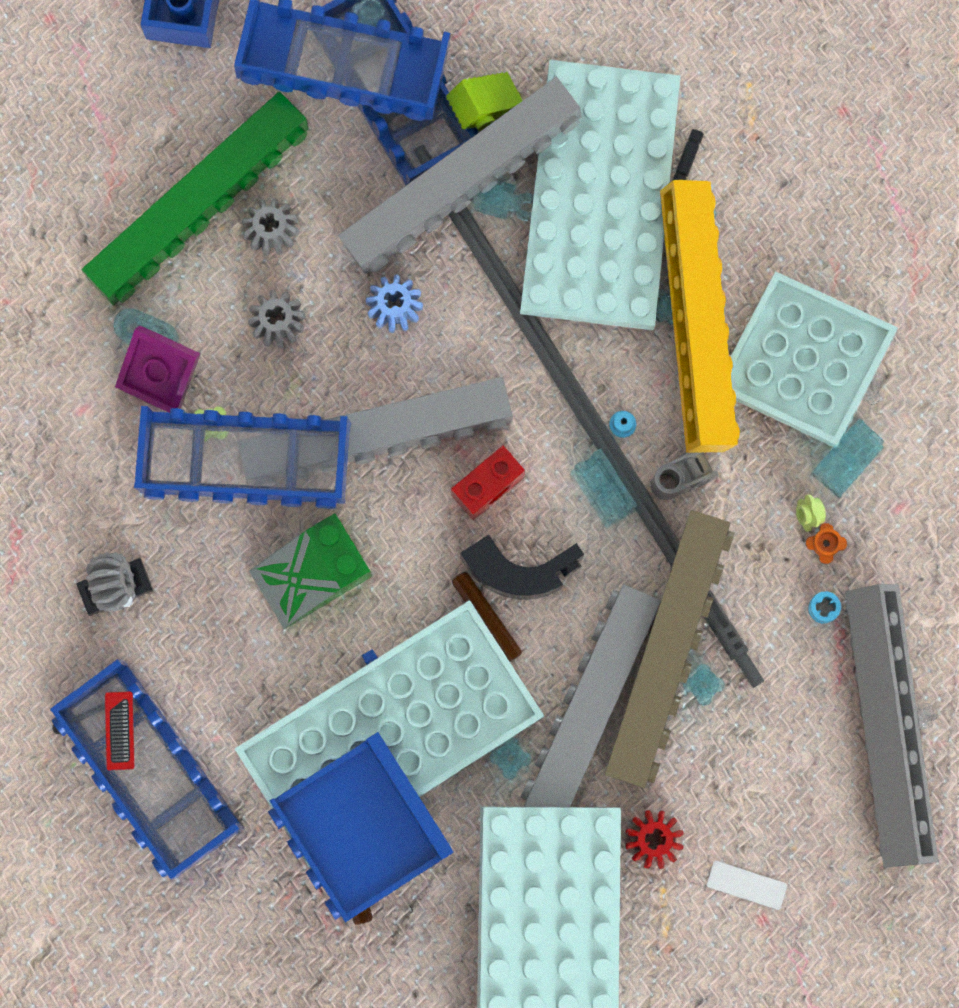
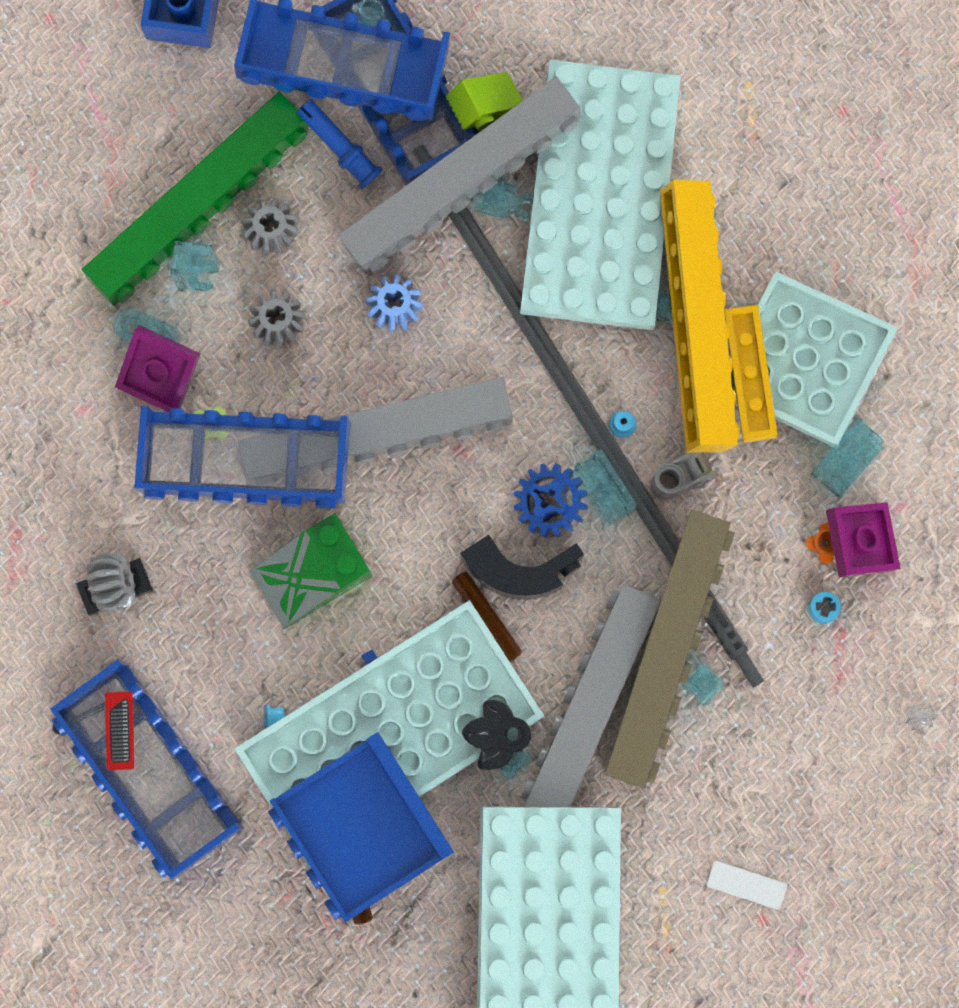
red brick [451,445,525,521] -> none
red gear [625,810,684,869] -> none
black wheel [672,129,704,181] -> none
yellowish green plate [796,494,826,532] -> none
light grey brick [845,584,939,868] -> none
none -> clear light blue hinge [170,241,220,292]
none -> medium azure piece [264,704,285,729]
none -> blue pin [296,98,383,190]
none -> black plate [462,700,531,770]
none -> blue gear [513,463,588,538]
none -> yellow plate [724,305,778,443]
none -> magenta plate [826,502,901,578]

